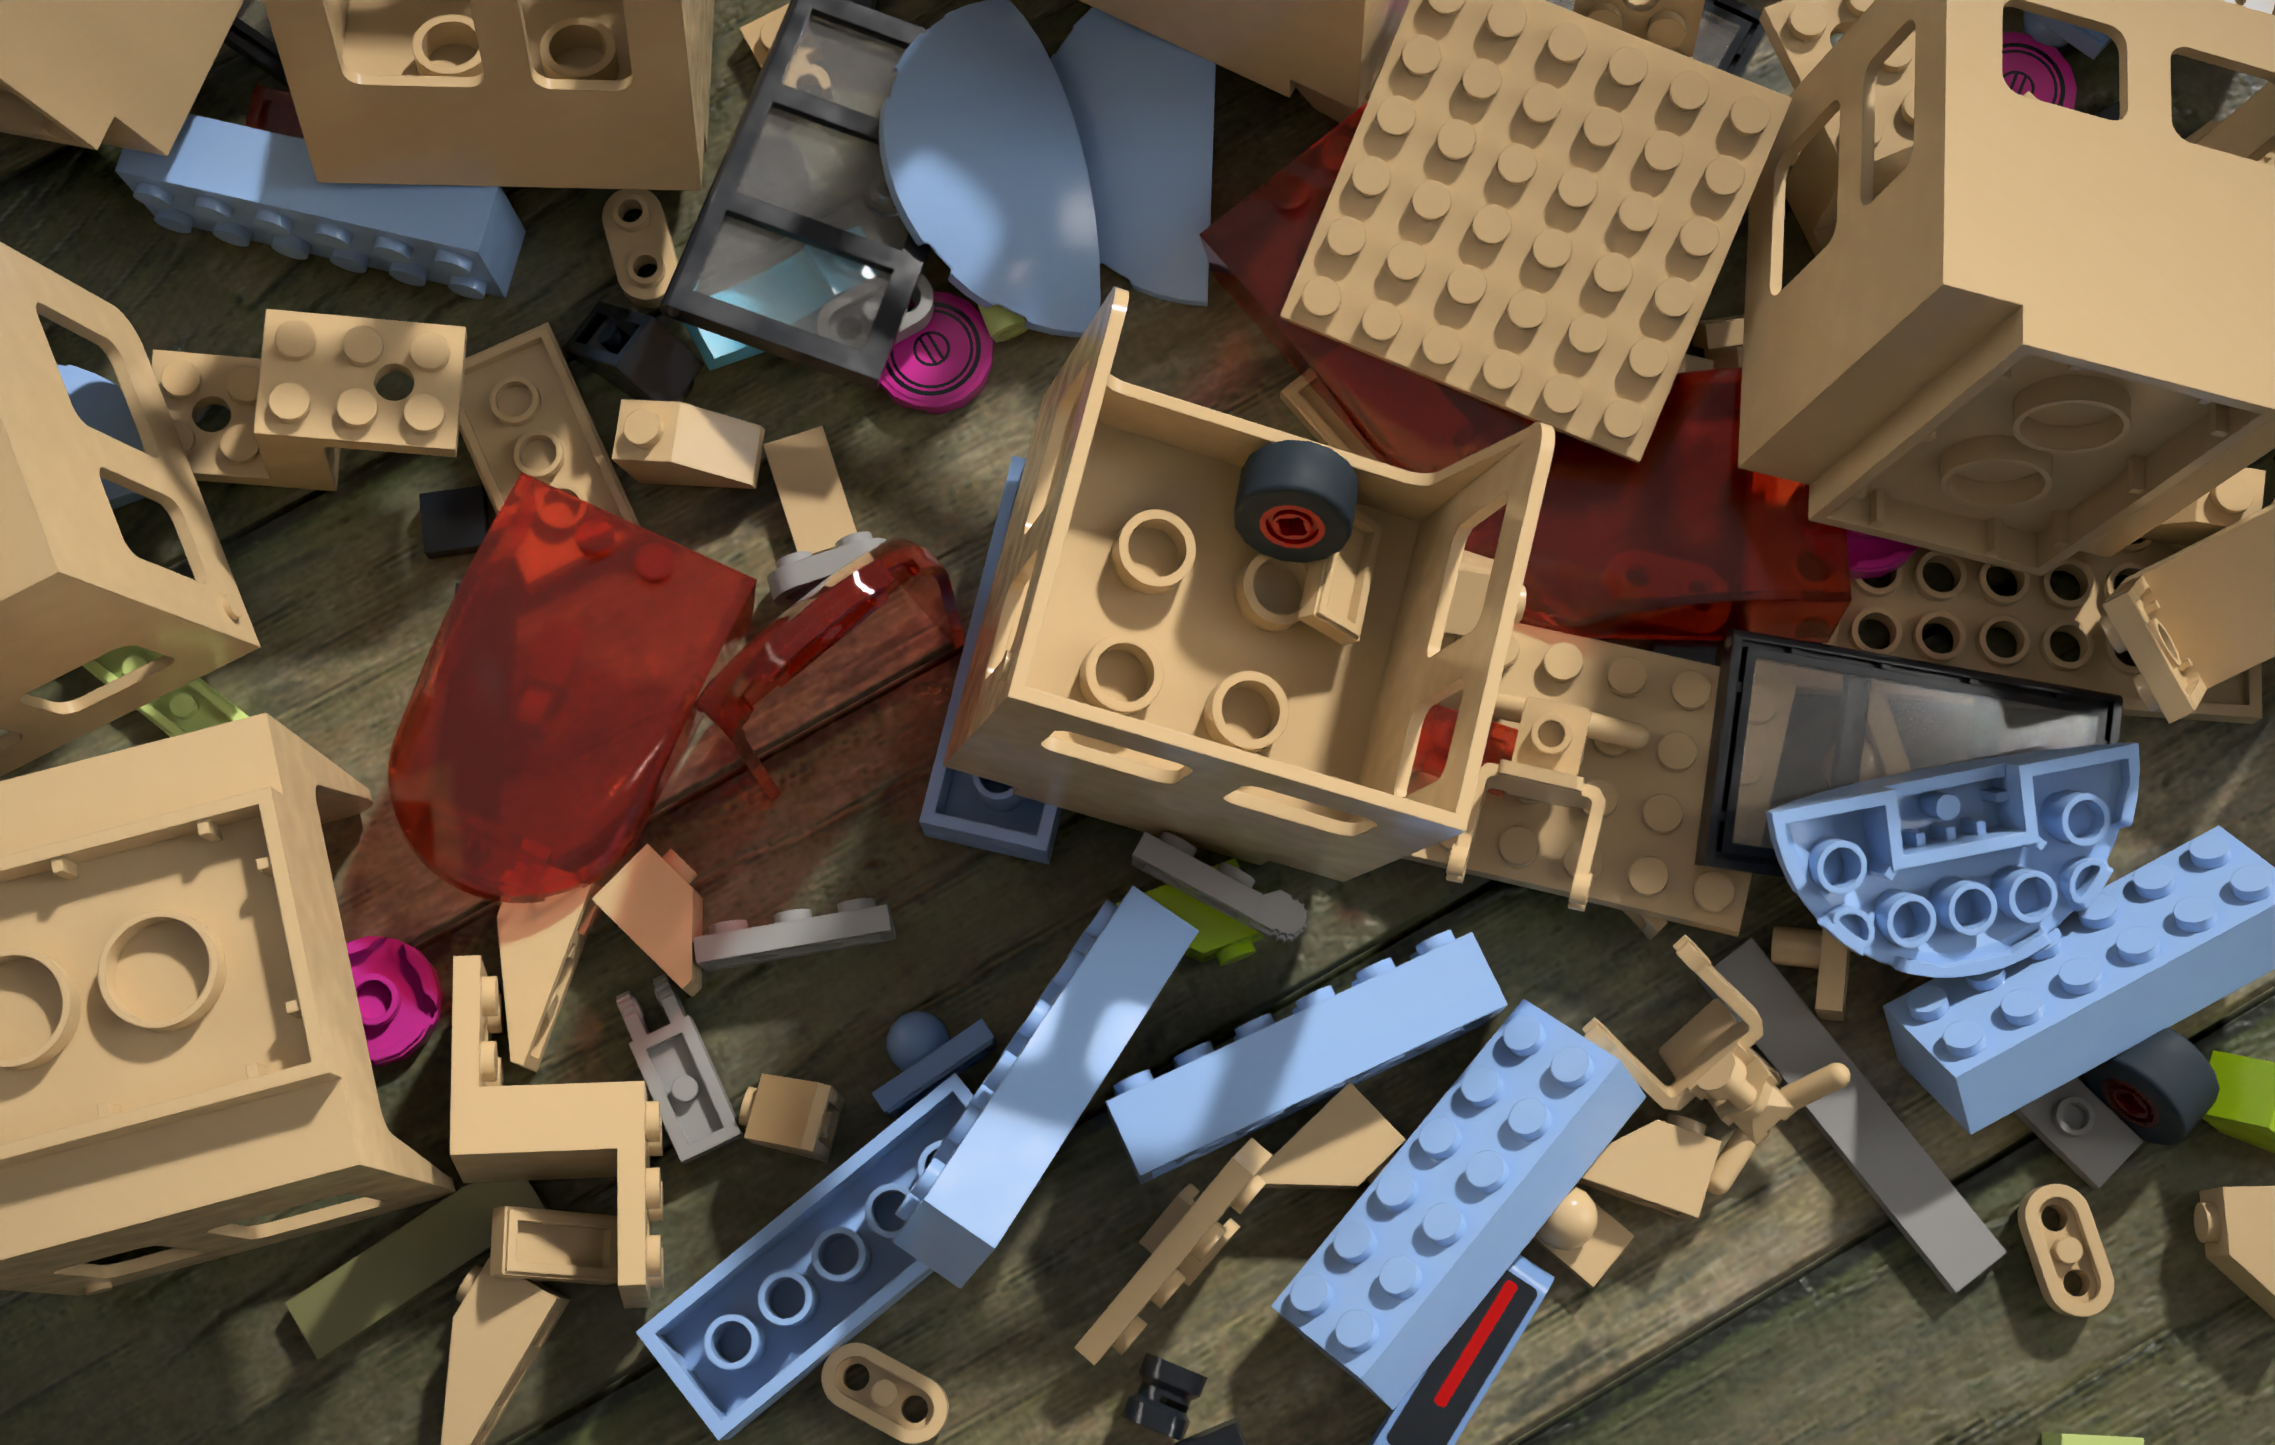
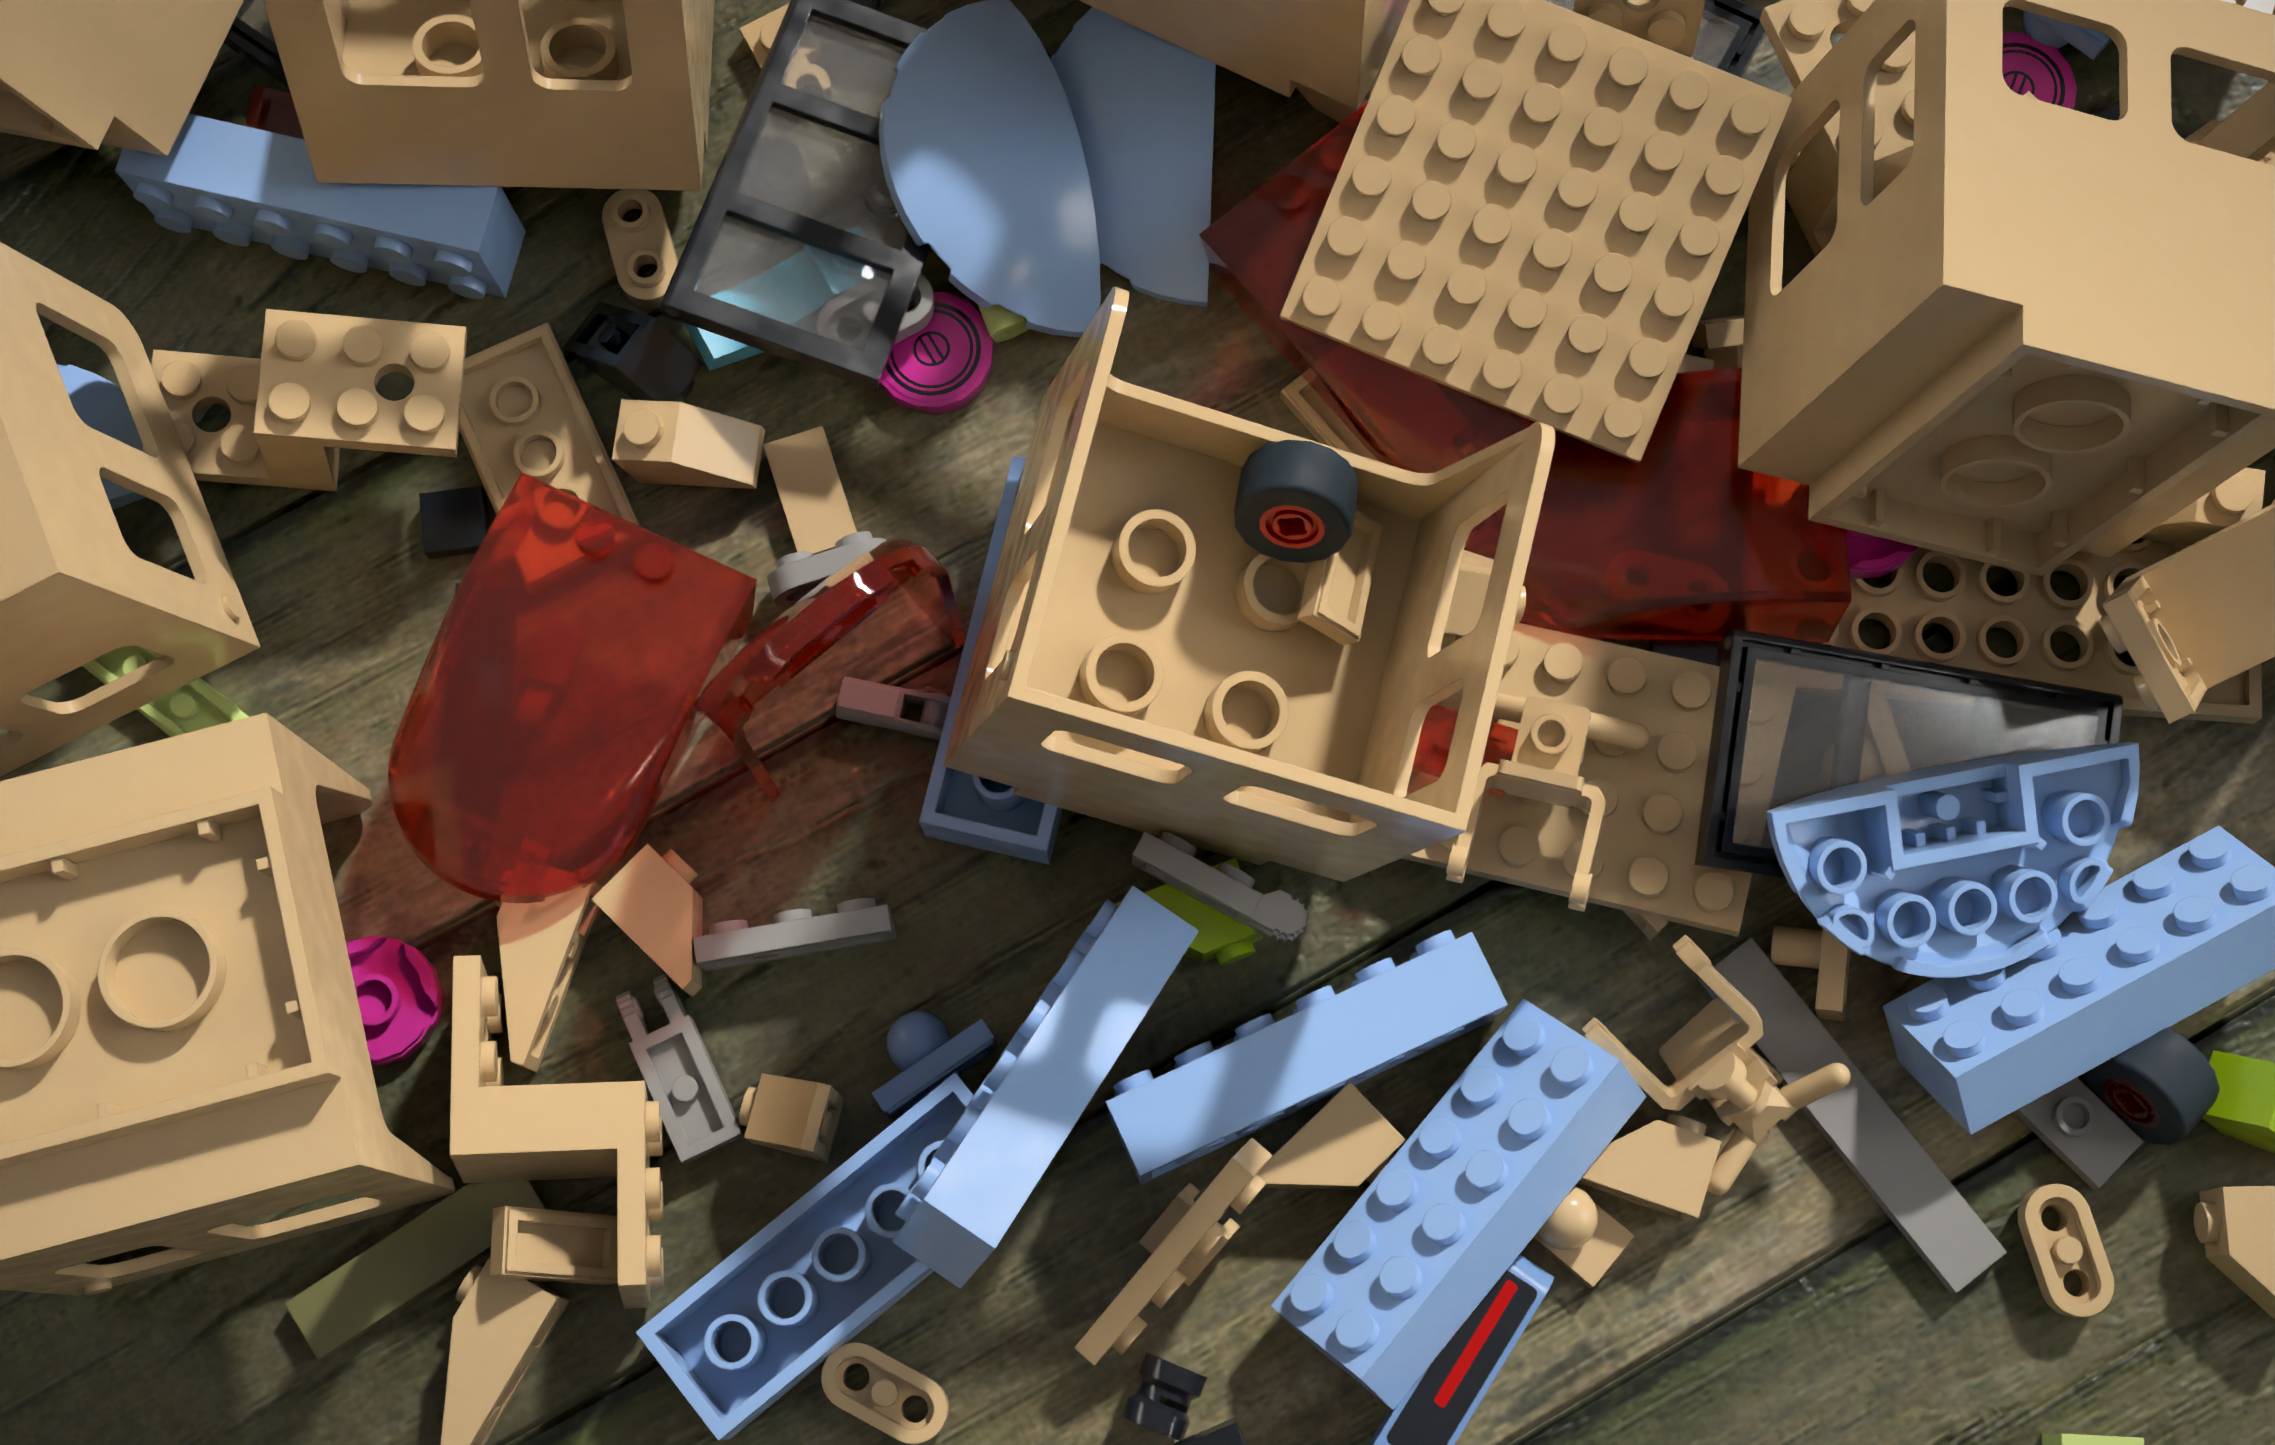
none -> light grey bar [836,676,951,741]

